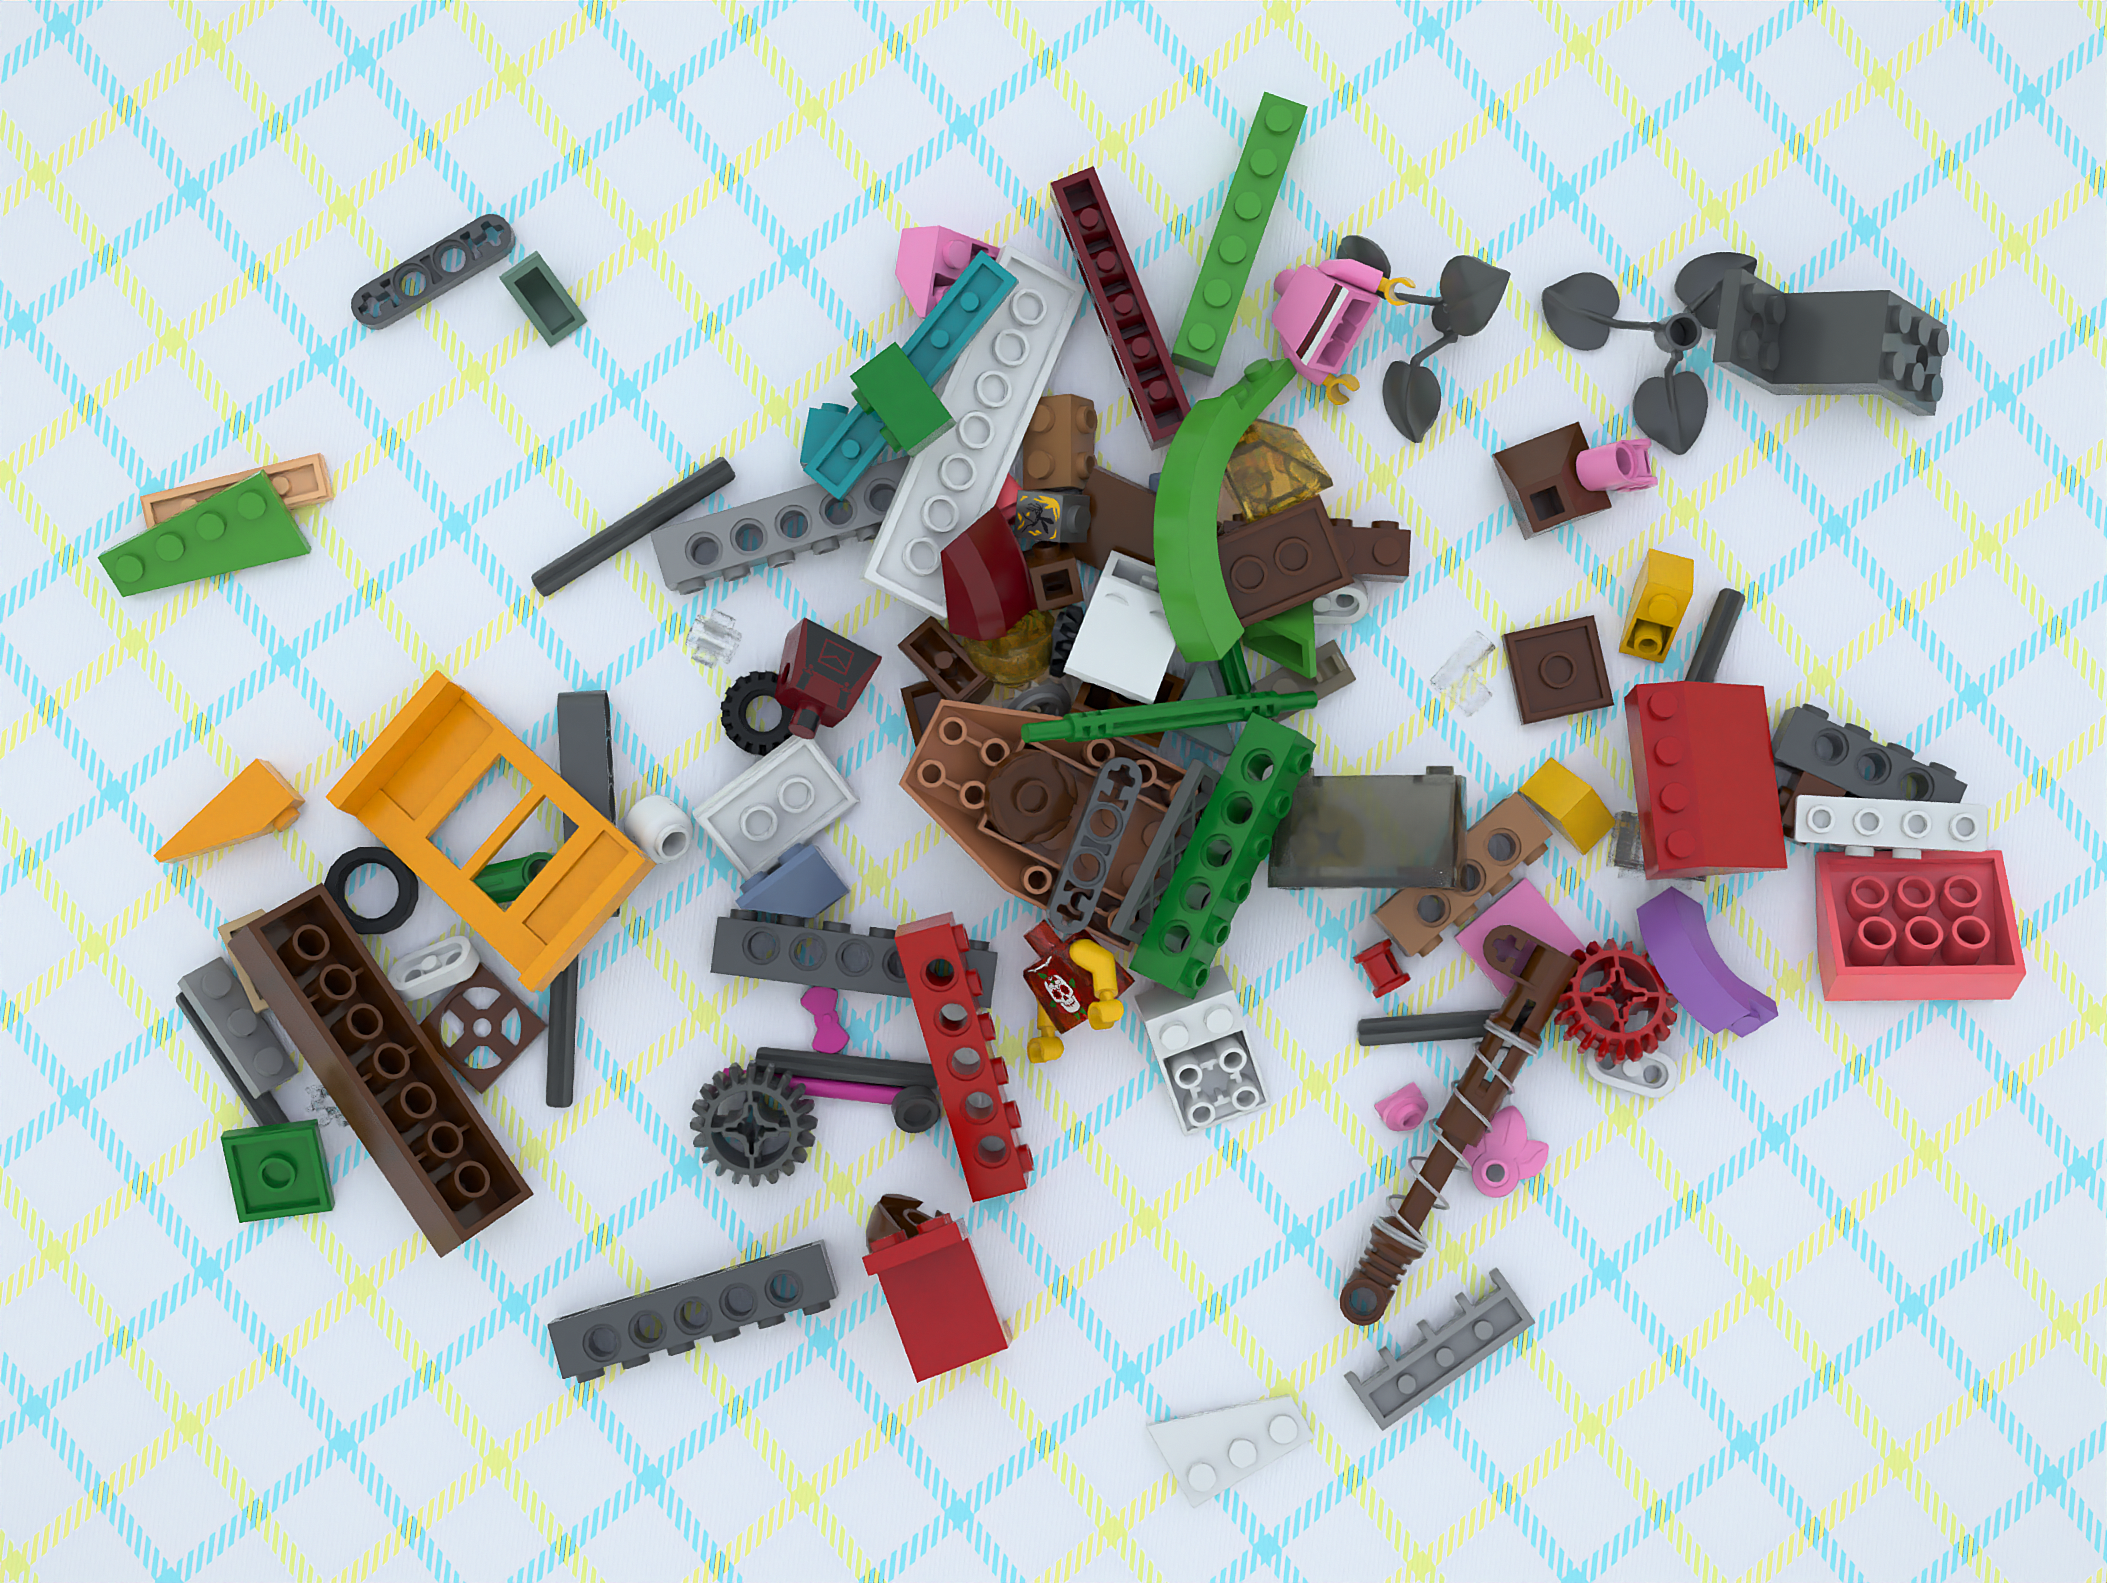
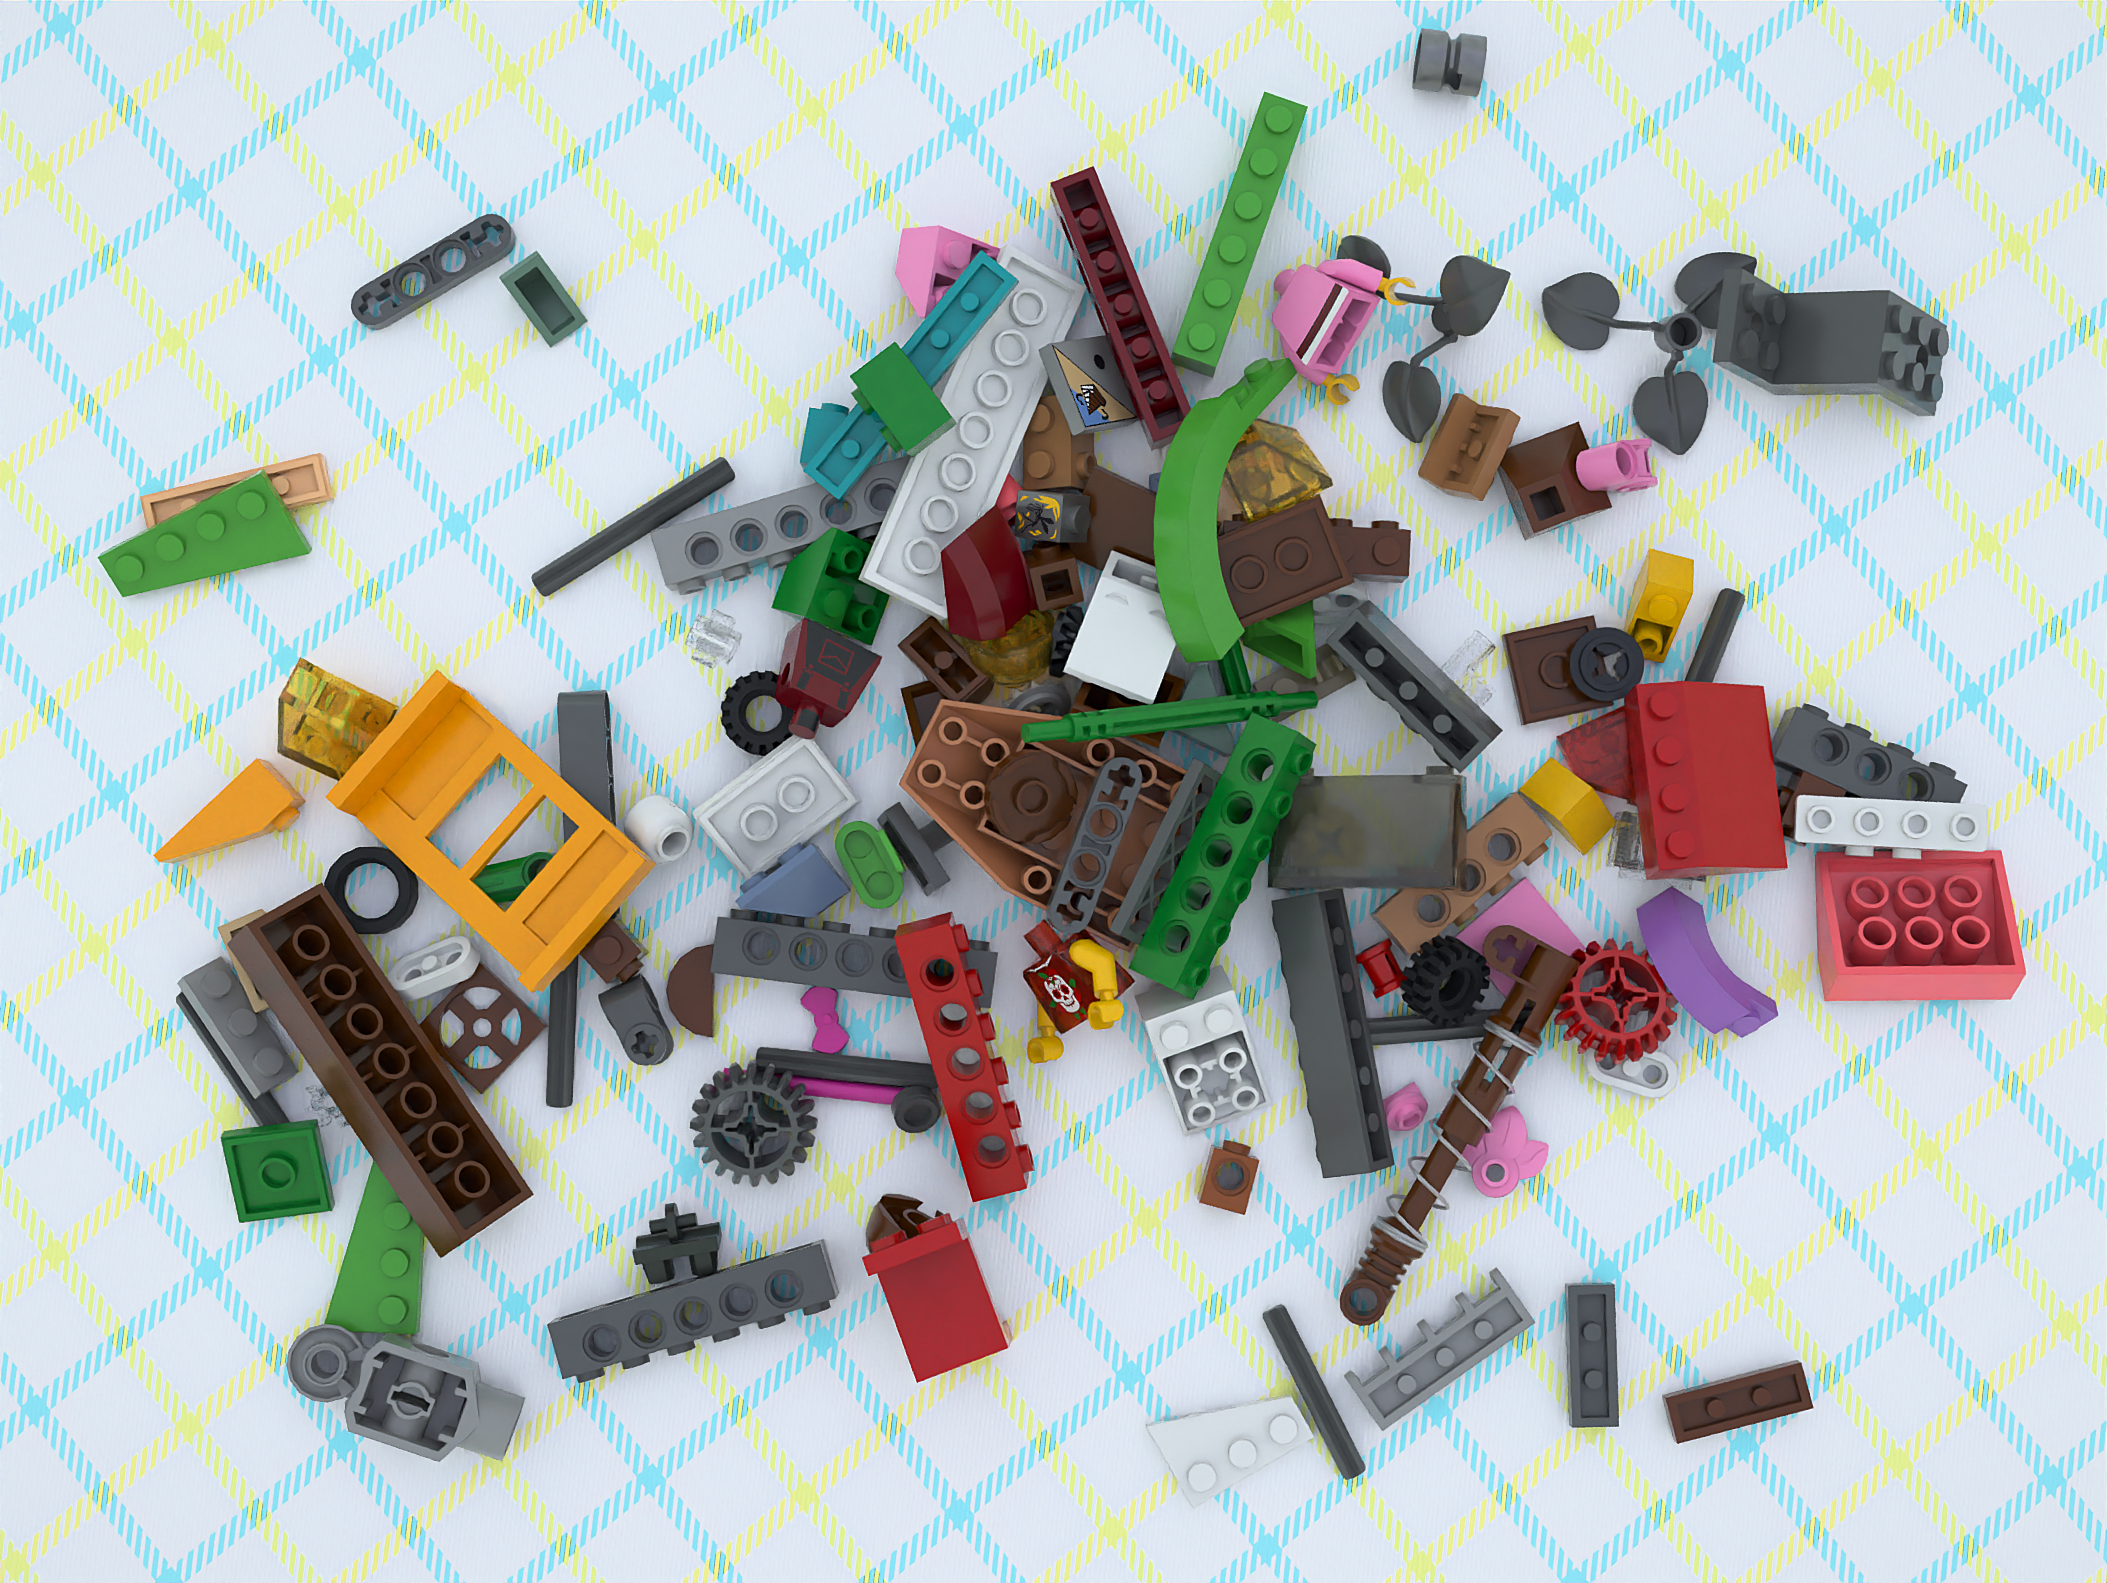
none -> clear yellow slope [277,657,399,781]
none -> light grey brick [286,1324,525,1462]
none -> bright green wing [324,1160,425,1334]
none -> reddish brown brick [579,917,649,984]
none -> dark grey piece [598,973,674,1066]
none -> pearl dark grey hips [632,1202,722,1285]
none -> reddish brown tile [666,944,715,1038]
none -> green slope [771,527,890,646]
none -> bright green bracket [835,821,907,909]
none -> dark grey tile [876,801,953,897]
none -> light grey tile [1038,335,1139,436]
none -> dark orange brick [1197,1139,1260,1215]
none -> dark grey axle [1263,1304,1366,1480]
none -> dark grey brick [1271,888,1395,1178]
none -> dark grey brick [1326,600,1503,773]
none -> black tyre [1400,935,1490,1028]
none -> flat silver wheel [1412,28,1487,97]
none -> medium nougat bracket [1418,393,1521,501]
none -> clear red slope [1556,705,1637,807]
none -> dark grey plate [1565,1282,1619,1428]
none -> black gear [1568,627,1644,702]
none -> reddish brown plate [1662,1360,1814,1444]

